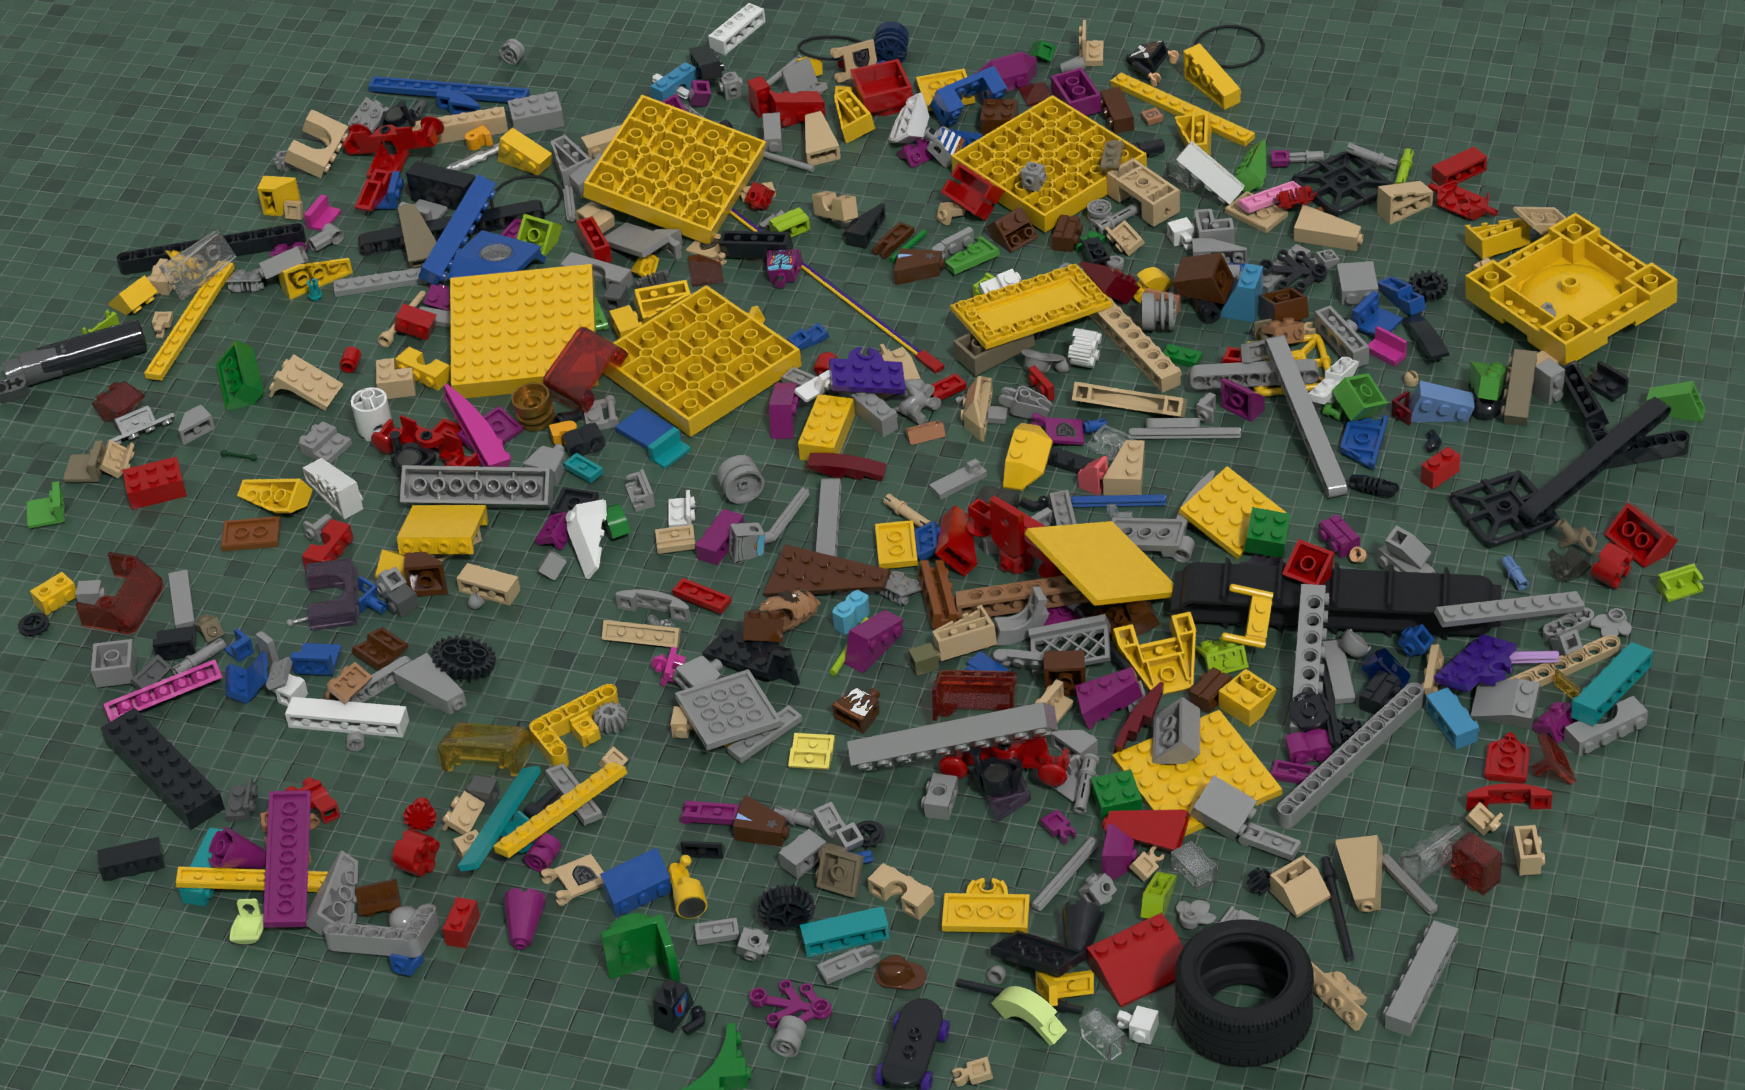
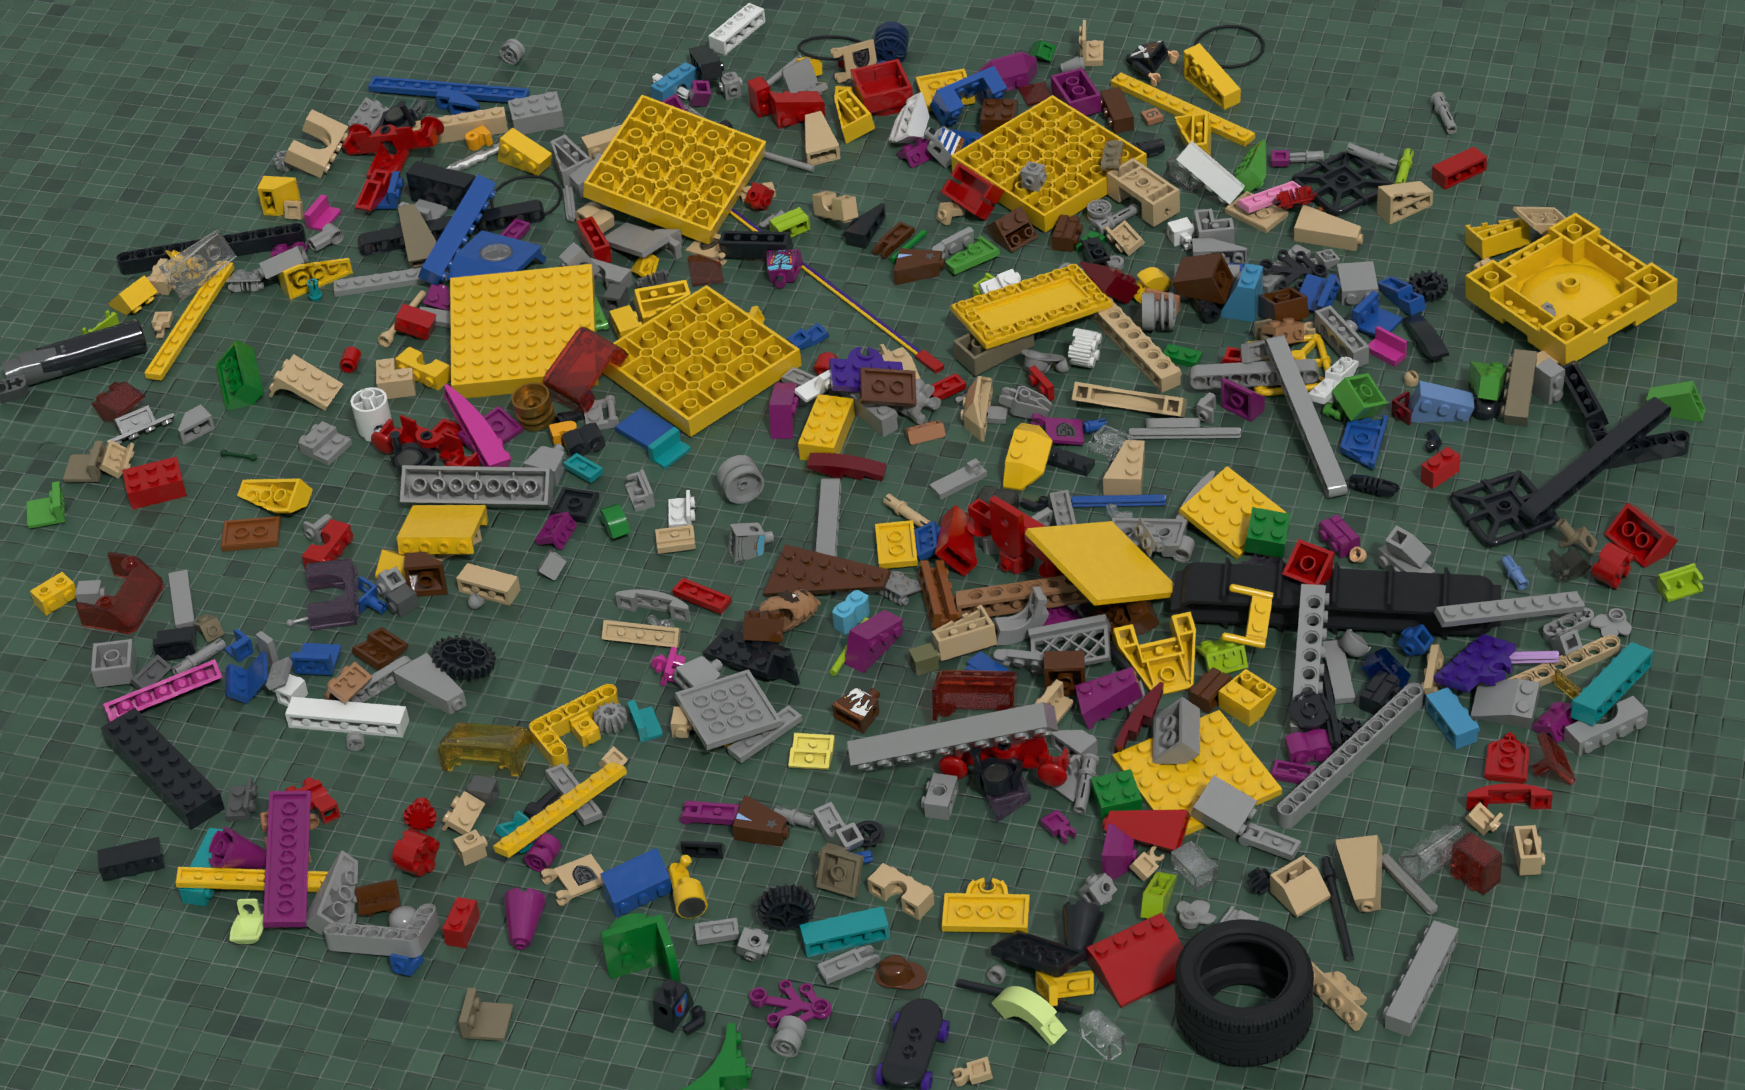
black gear [18,612,50,637] -> none
white wedge [303,458,363,519] -> none
teal tile [458,765,541,872] -> none
lime slope [517,214,563,256] -> none
white wedge [566,499,607,579] -> none
magenta brick [695,509,744,565] -> none
light grey slope [763,112,783,153] -> none
light grey axle [769,487,810,541] -> none
light grey brick [779,829,826,879] -> none
light grey axle [1032,837,1098,912] -> none
coral slope [1077,456,1108,496] -> none
white brick [1117,1006,1159,1045] -> none
red plate [1428,180,1498,220] -> none
black bracket [1586,361,1629,402] -> none
none -> dark tan bracket [459,988,513,1041]
none -> light grey brick [559,242,601,276]
none -> teal panel [627,700,663,743]
none -> reddish brown plate [859,367,917,407]
none -> light grey hinge [1134,517,1164,557]
none -> blue bracket [1299,274,1341,312]
none -> light grey pin [1430,92,1458,134]

